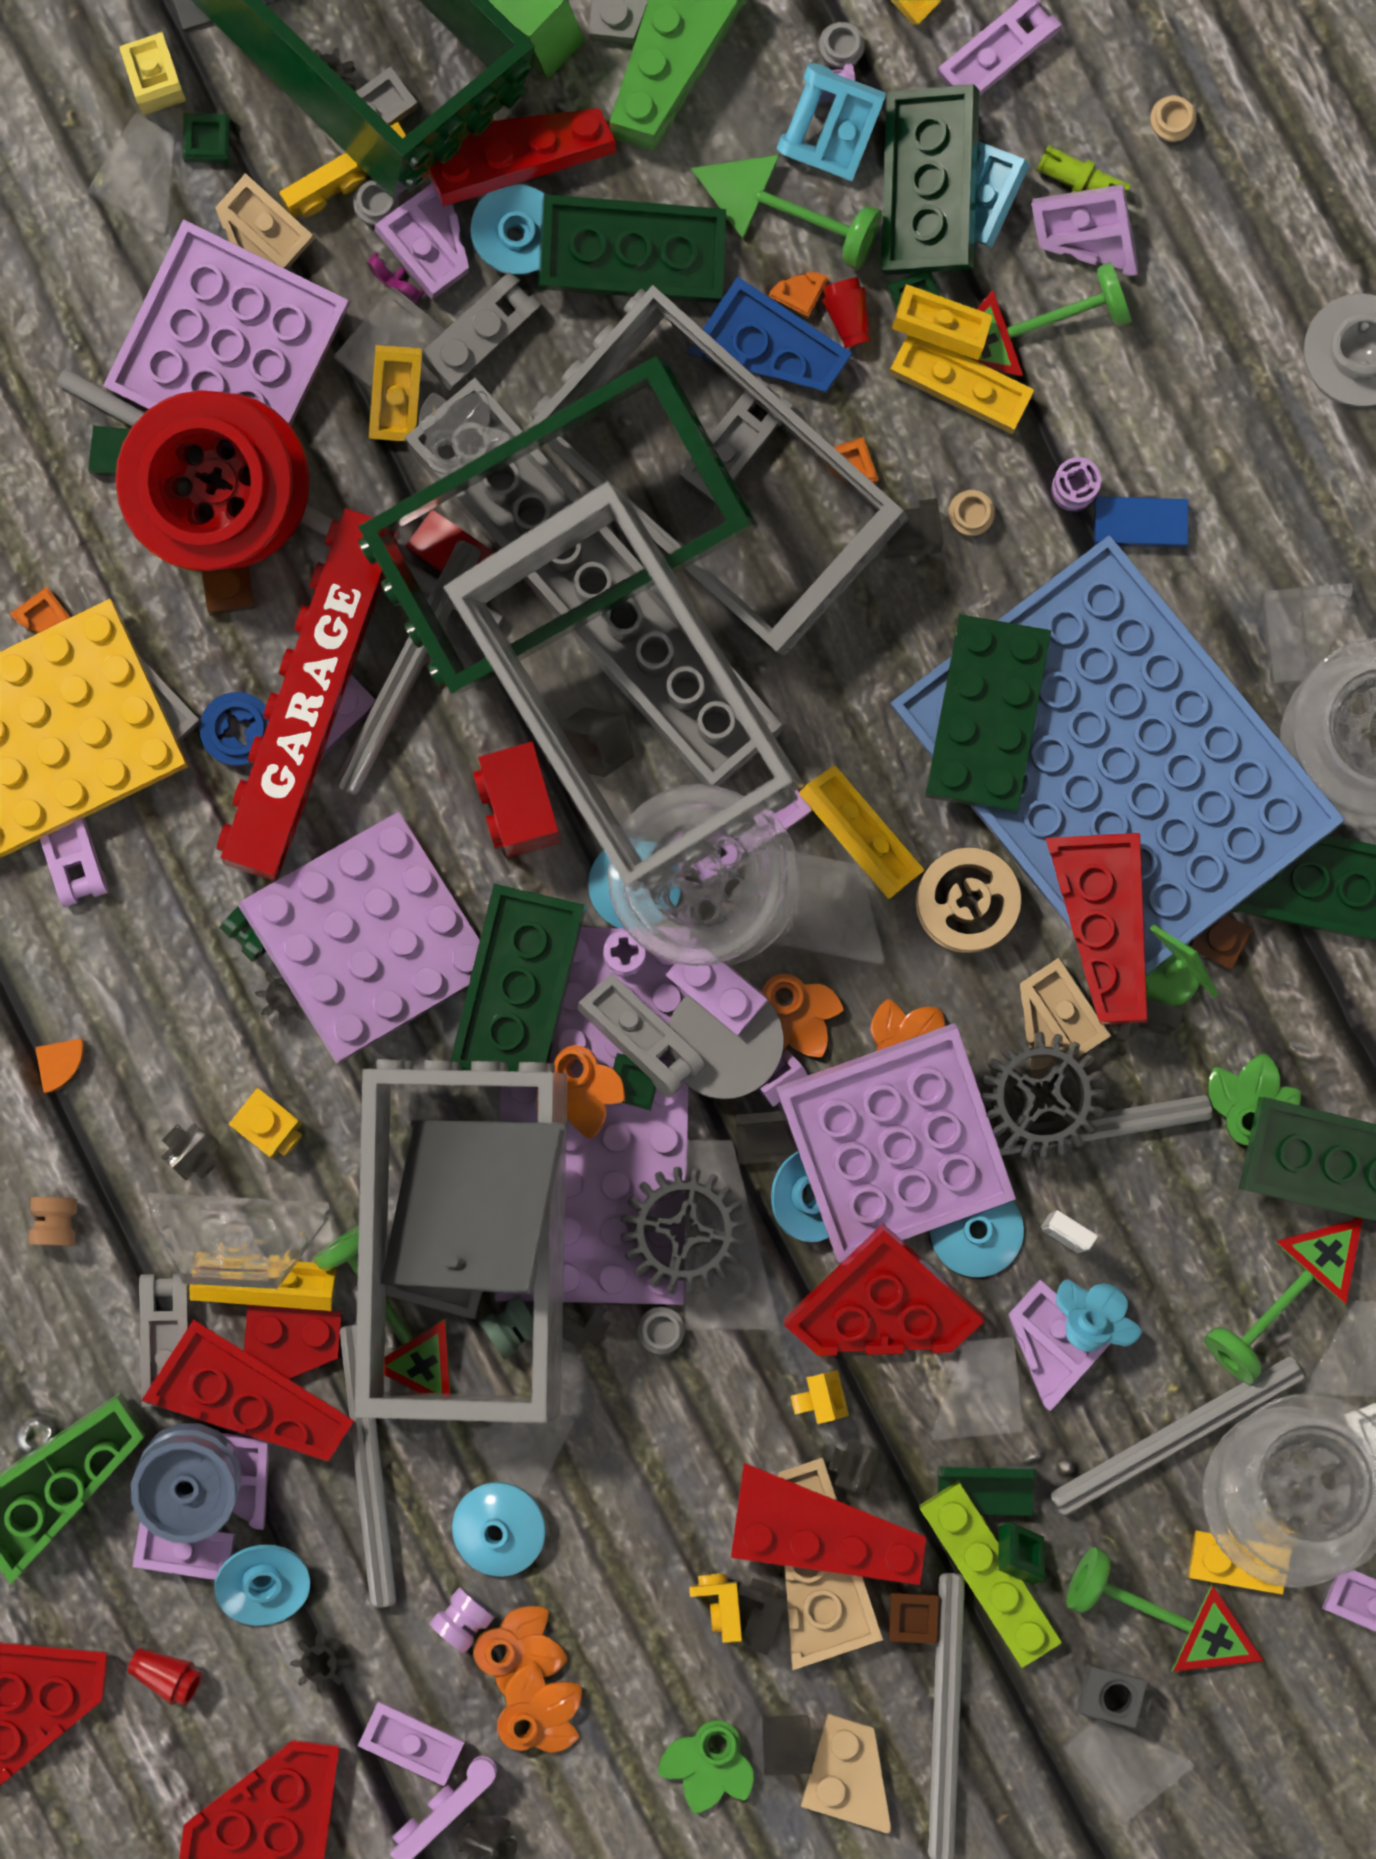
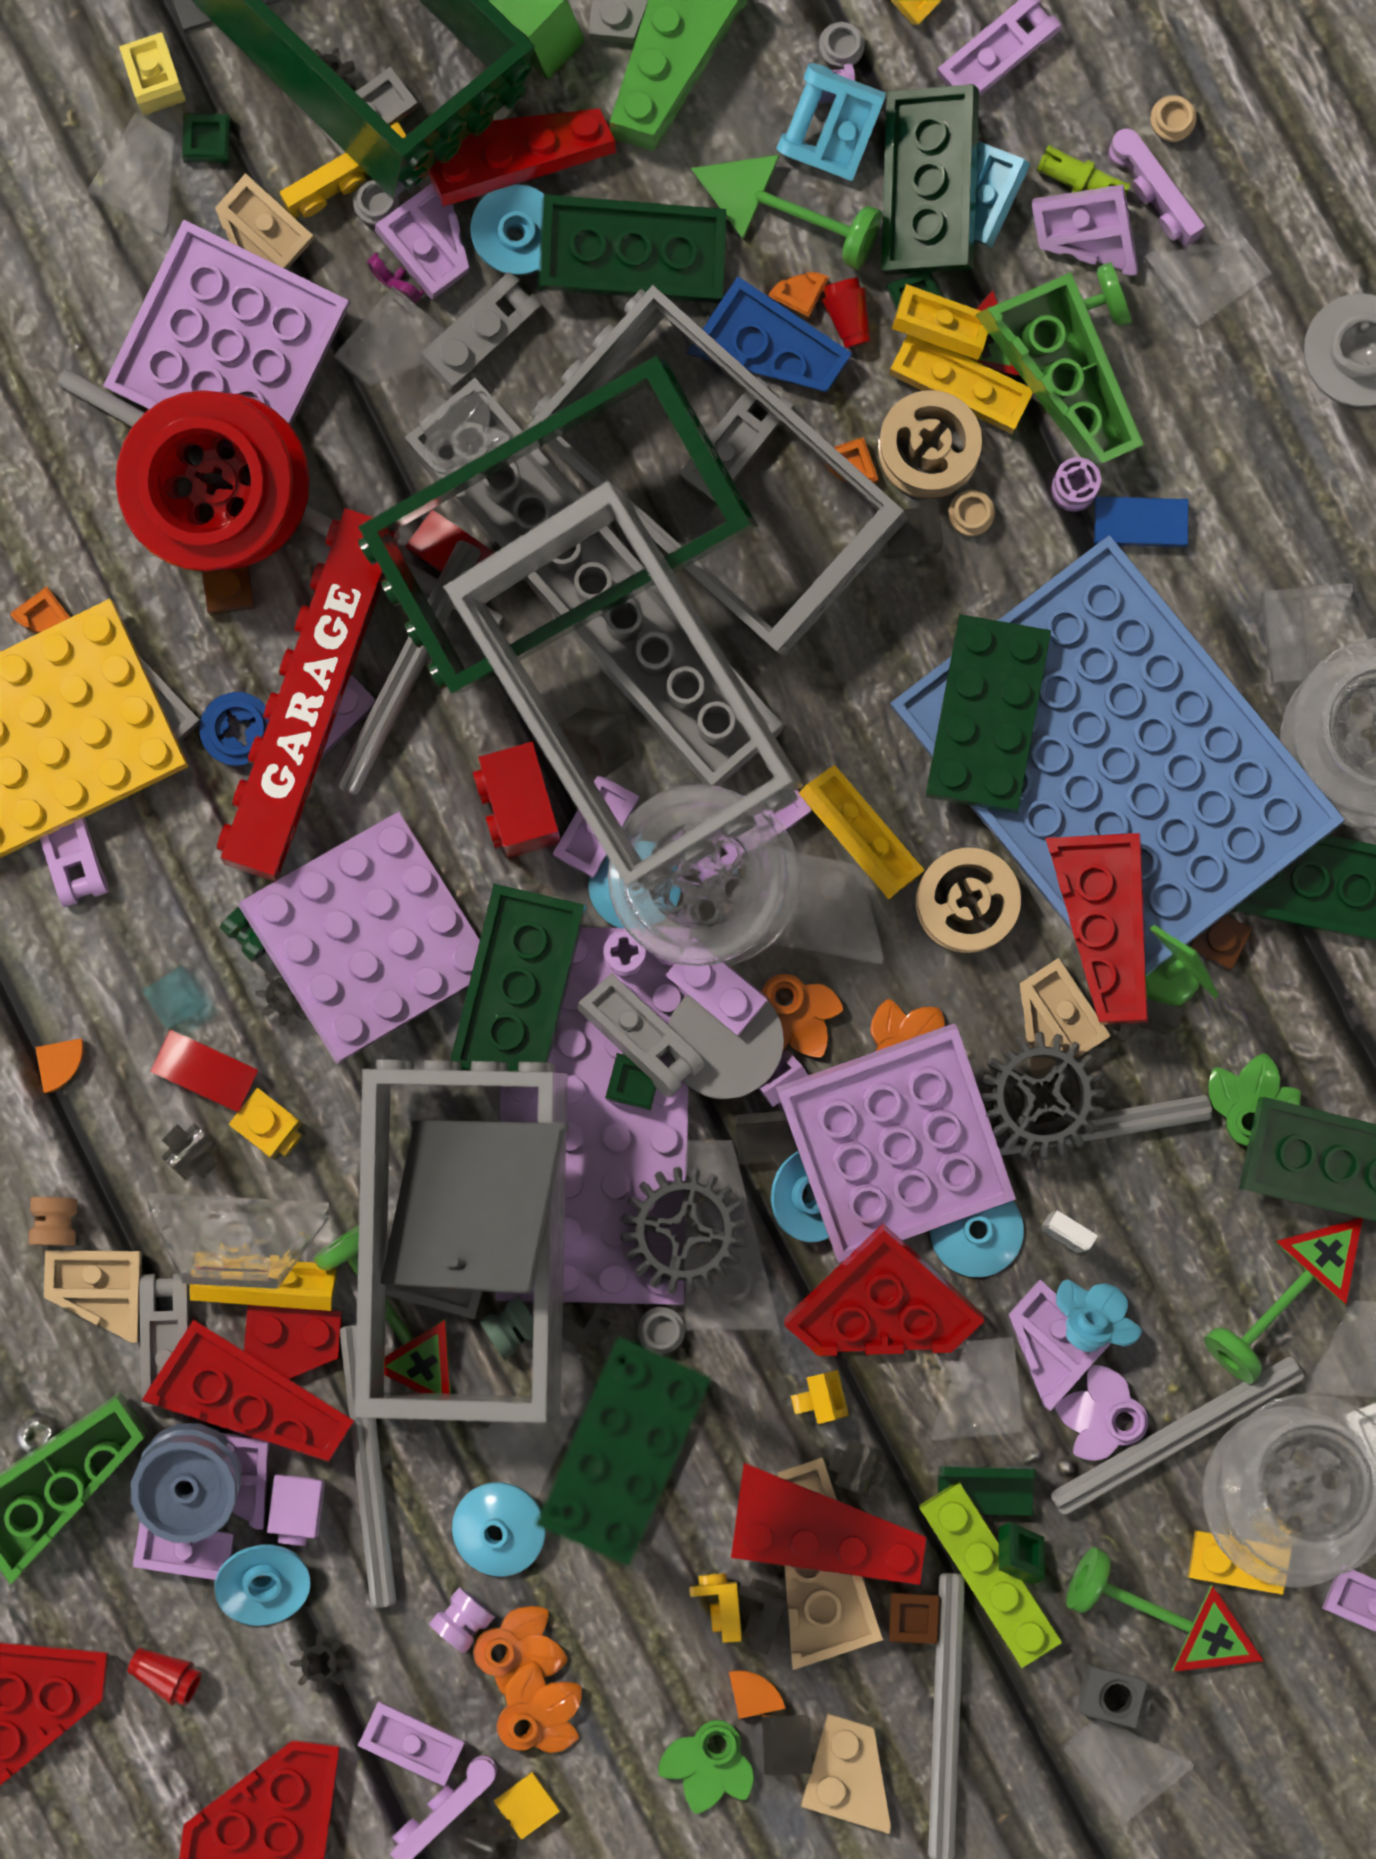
dark green tile [88,426,131,476] -> none
yellow plate [369,345,422,441] -> none
orange plate [536,1045,625,1139] -> none
none -> tan wing [44,1250,142,1343]
none -> clear light blue plate [142,965,208,1031]
none -> red slope [149,1029,258,1112]
none -> lavender brick [267,1474,326,1546]
none -> yellow tile [494,1771,560,1840]
none -> dark green door [535,1337,711,1567]
none -> lavender plate [553,774,639,879]
none -> orange tile [729,1670,785,1719]
none -> tan wheel [878,390,982,500]
none -> bright green wedge [975,272,1144,465]
none -> lavender plate [1055,1365,1148,1461]
none -> lavender plate [1108,129,1205,249]
none -> clear wing [1143,236,1271,330]

